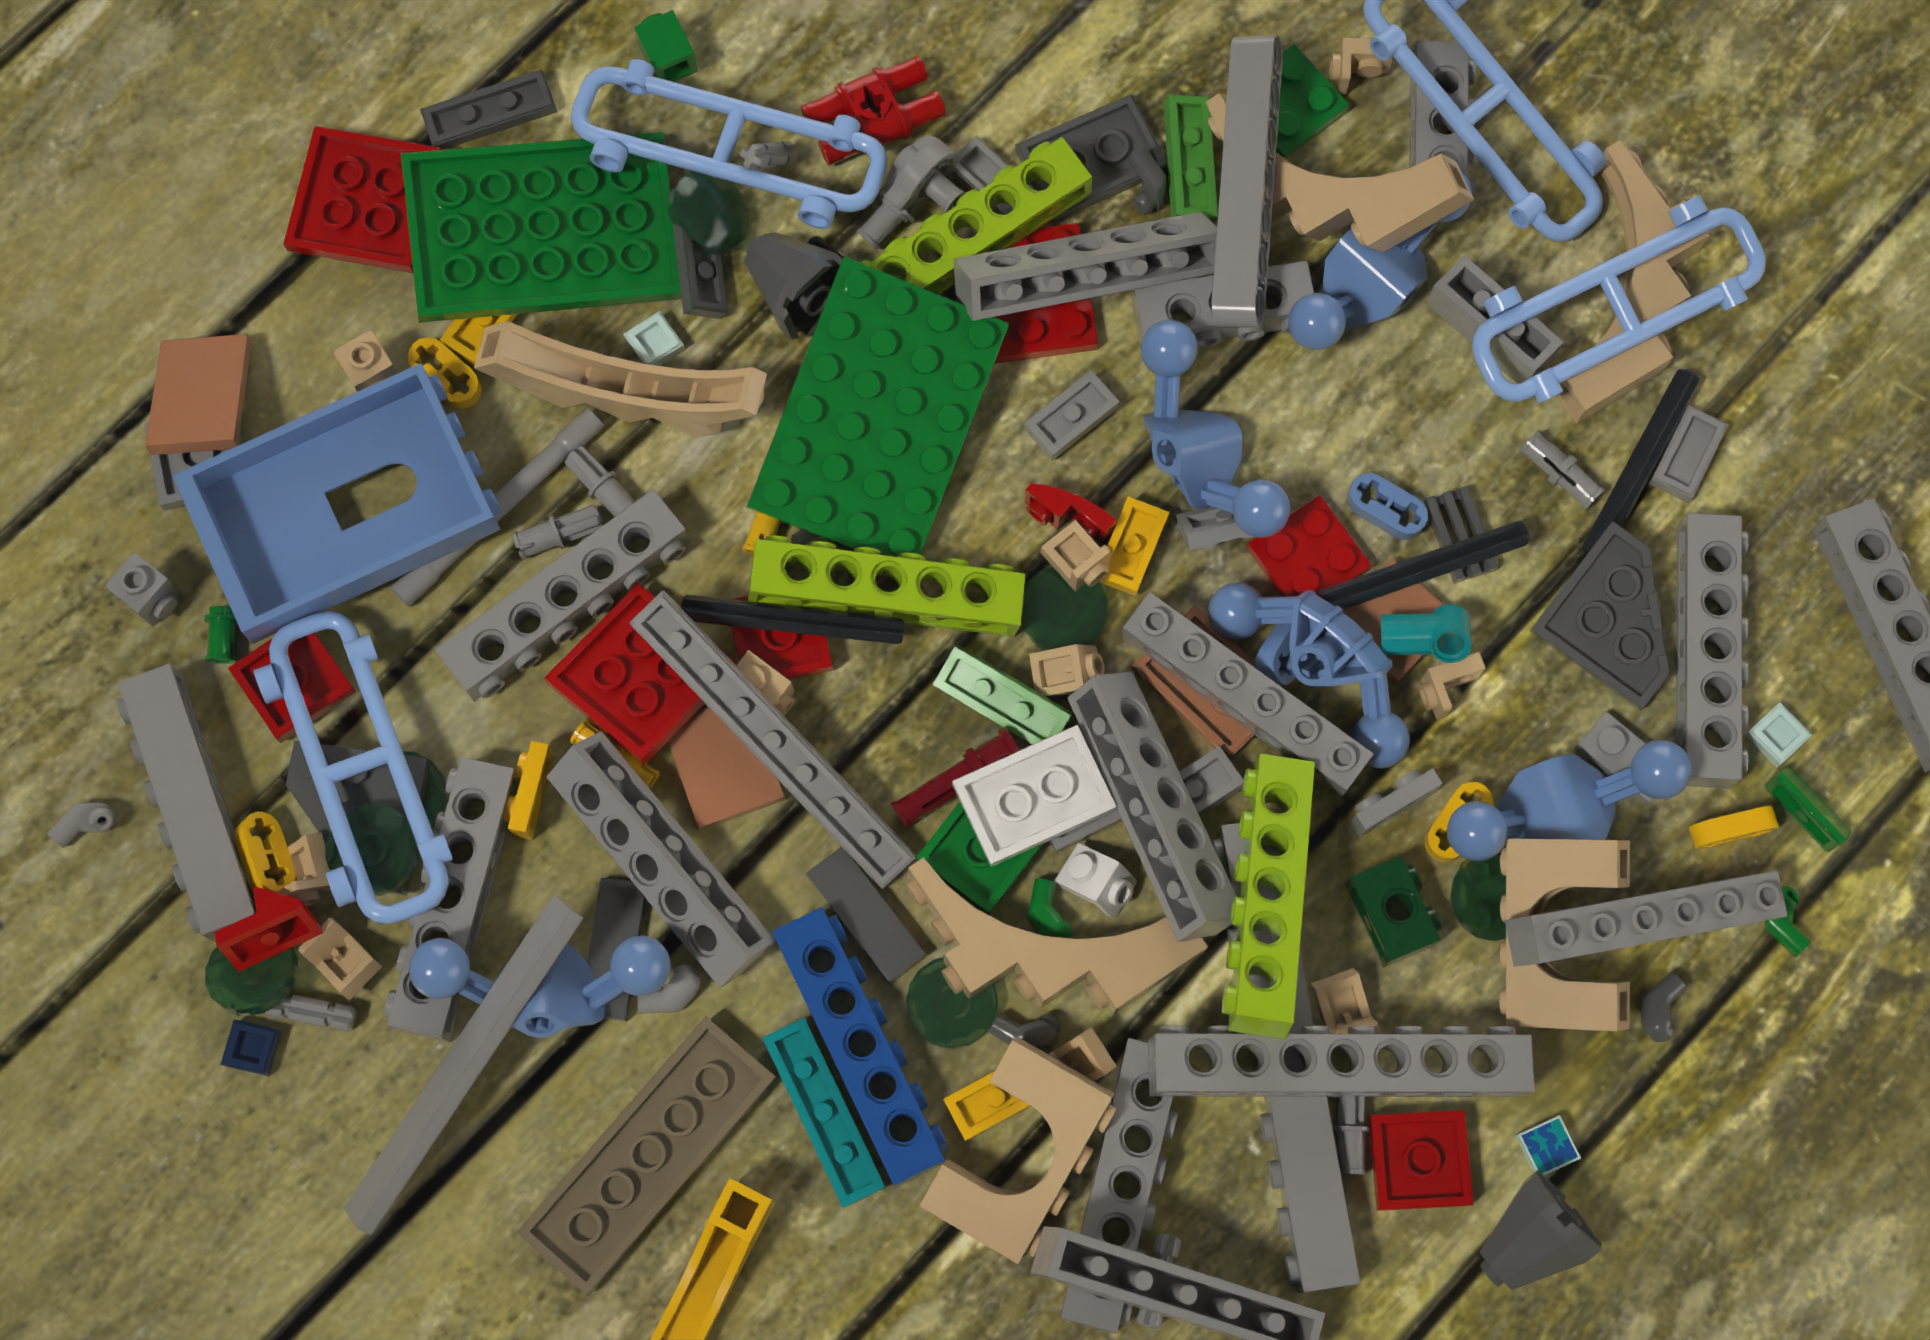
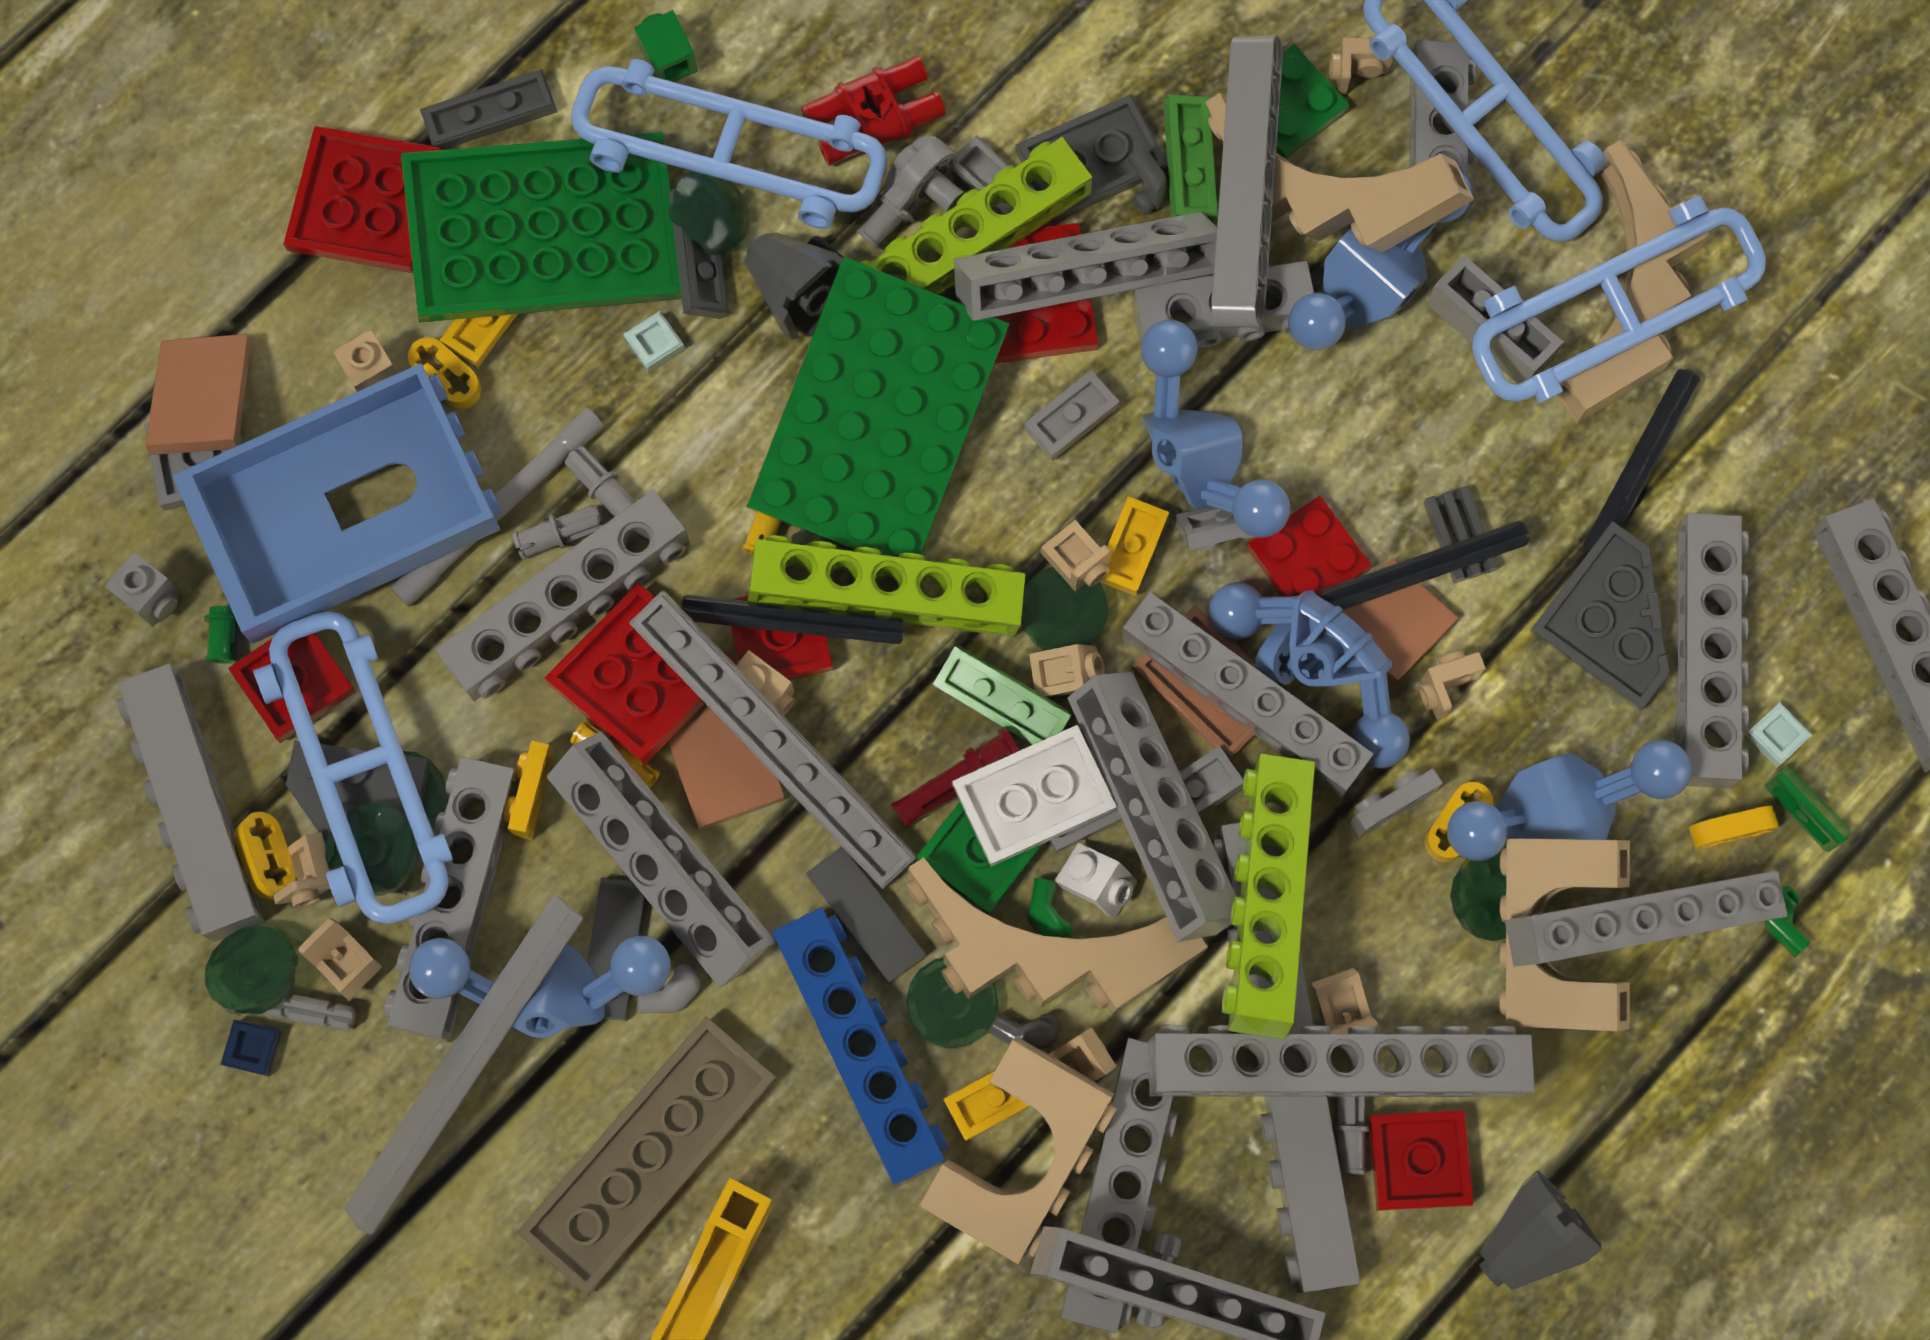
light grey arm [47,802,116,848] -> none
red slope [214,887,323,972] -> none
tan arch [474,321,767,437] -> none
light grey axle [740,141,797,170] -> none
teal plate [762,1018,885,1209] -> none
red slope [1025,483,1117,545] -> none
dark green brick [1345,855,1442,968] -> none
medium blue beam [1347,473,1428,540] -> none
teal piece [1381,604,1472,663] -> none
tile [1515,1115,1581,1175] -> none
light grey pin [1520,430,1605,510] -> none
light grey plate [1574,712,1654,806] -> none
dark grey arm [1640,972,1686,1042] -> none
light grey tile [1648,405,1729,503] -> none

